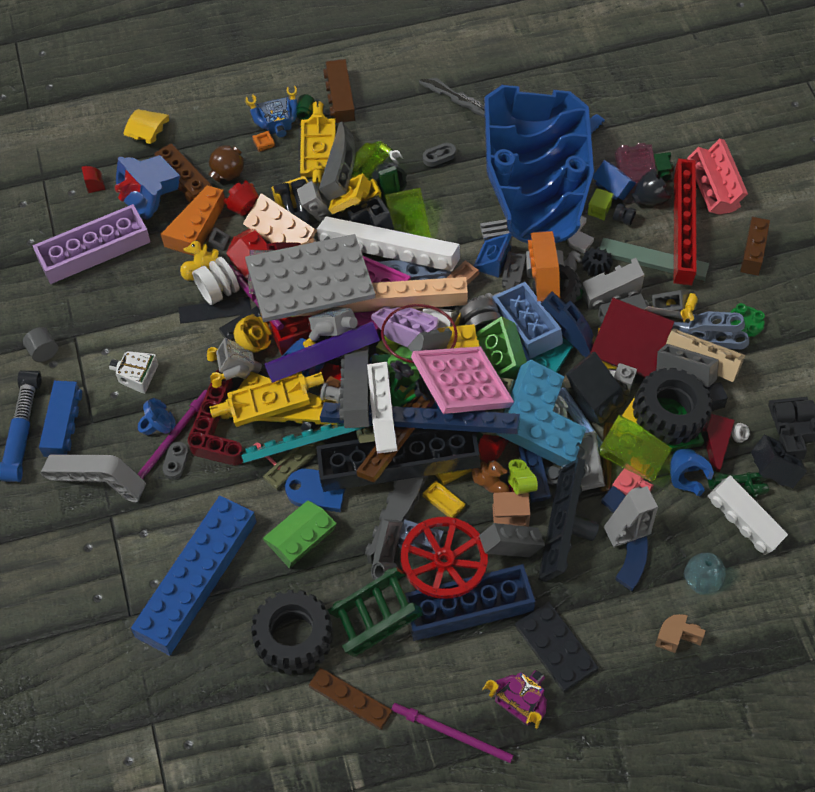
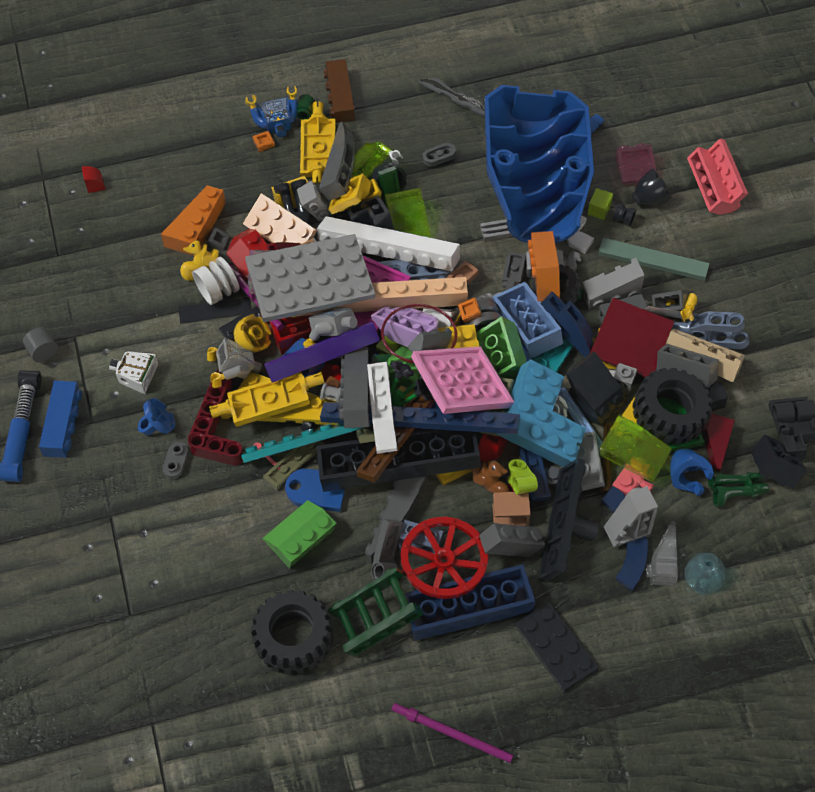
lavender brick [33,204,150,284] -> none
light grey beam [40,455,146,502] -> none
blue piece [115,155,180,220] -> none
yellow slope [124,109,169,144] -> none
blue brick [131,496,256,656] -> none
magenta bar [137,390,207,479] -> none
reddish brown brick [154,143,211,202] -> none
reddish brown brick [208,145,244,183] -> none
red cone [224,180,259,216] -> none
reddish brown plate [309,668,392,730] -> none
yellow tile [423,481,466,518] -> none
blue slope [474,233,512,278] -> none
torso [483,670,547,729] -> none
black gear [581,247,613,276] -> none
blue brick [592,160,636,200] -> none
dark green brick [651,152,674,181] -> none
medium nougat brick [655,614,706,653] -> none
red brick [673,158,696,285] -> none
white brick [708,475,788,555] -> none
green dish [730,303,765,337] -> none
white plate [731,423,749,442] -> none
reddish brown brick [740,217,770,276] -> none
none -> orange tile [458,297,482,323]
none -> clear slope [646,521,678,586]

